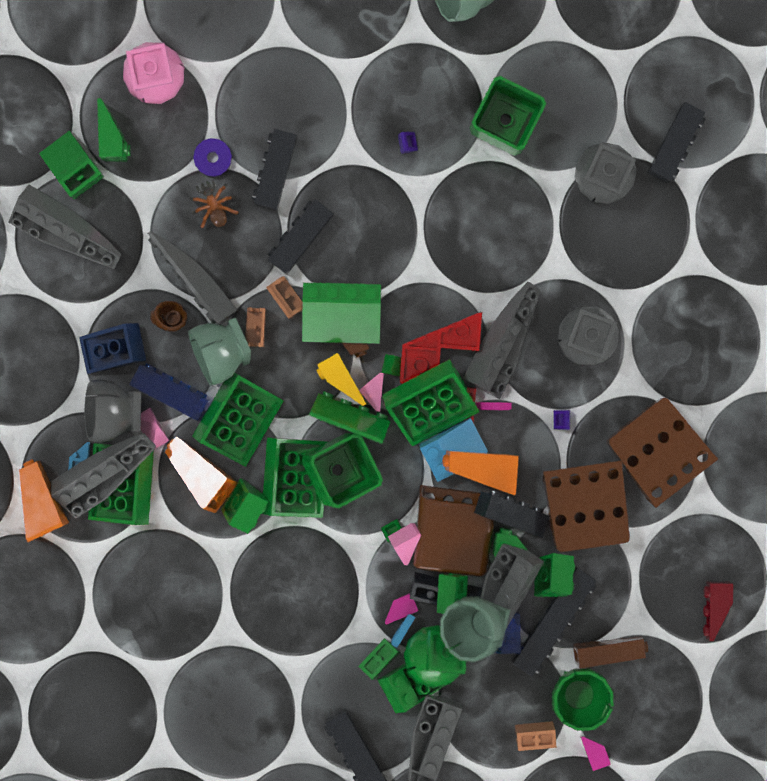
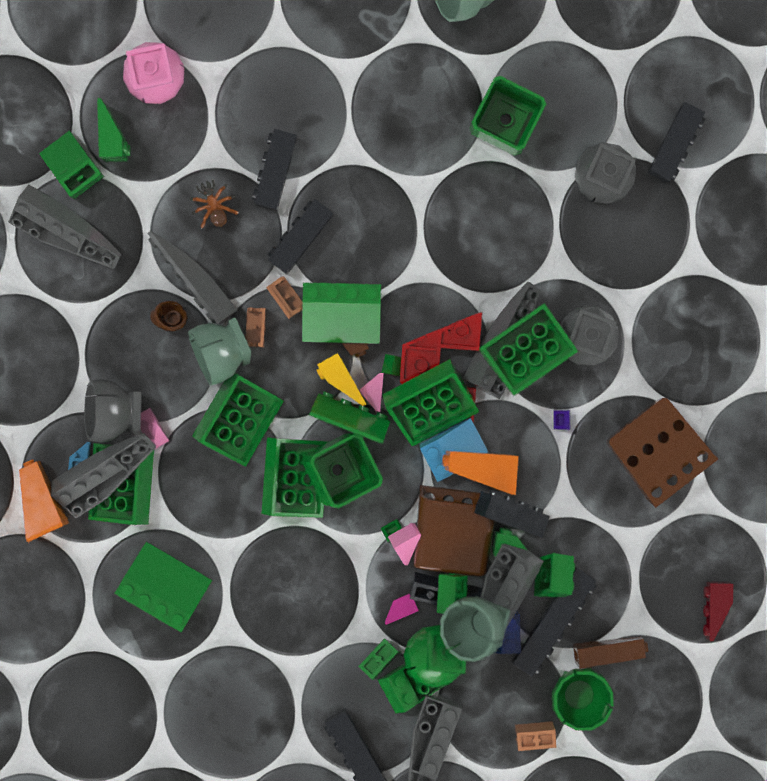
dark blue slope [79,323,147,374] -> none
clear blue brick [129,363,210,421] -> none
slope [165,437,238,513] -> none
dark purple tile [193,138,232,177] -> none
green slope [221,478,268,534] -> none
dark azure tile [391,614,415,648] -> none
dark purple slope [398,132,418,154] -> none
dark pink tile [475,402,512,410] -> none
reddish brown piece [542,461,630,552] -> none
dark pink tile [581,736,611,771] -> none
none -> green slope [114,542,212,632]
none -> green slope [479,303,578,396]

